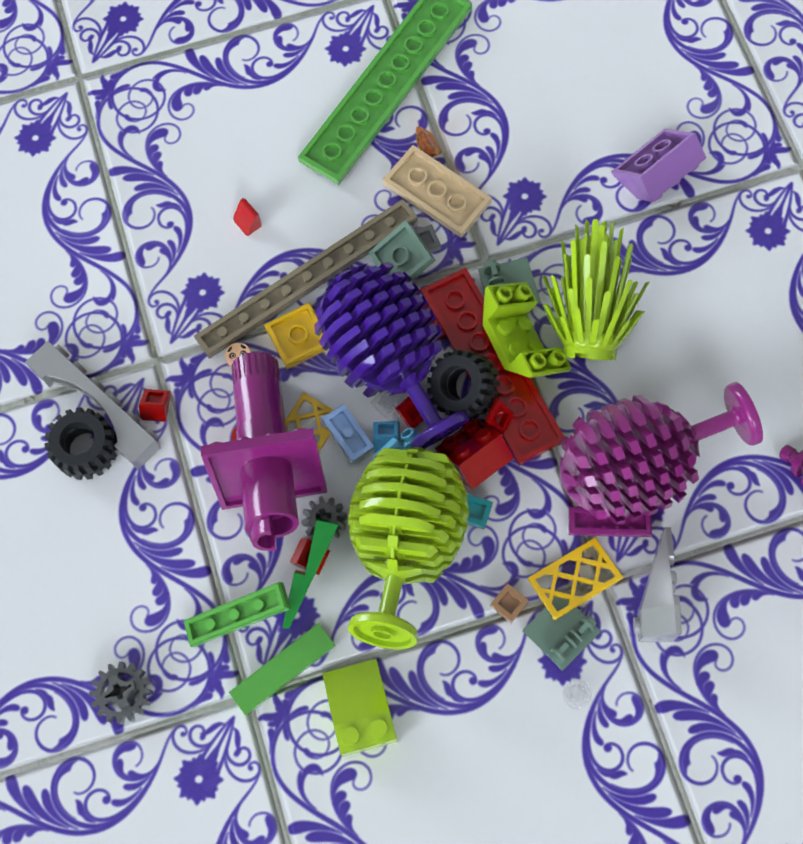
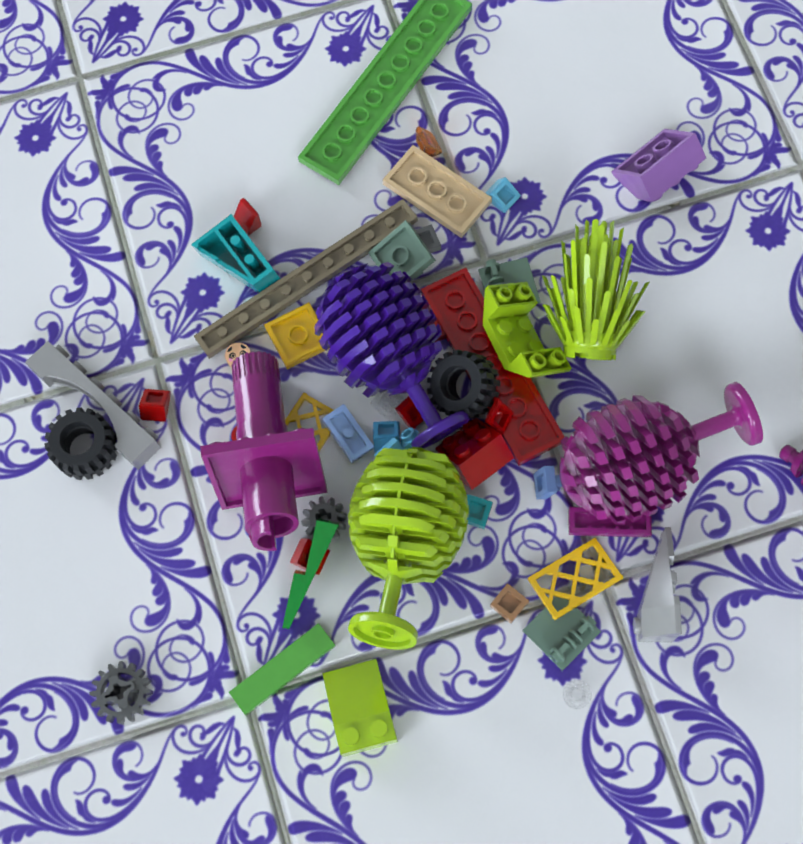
bright green tile [183,582,291,647] -> none
none -> teal wedge [191,214,281,293]
none -> medium azure slope [485,177,521,213]
none -> medium blue tile [533,466,563,500]

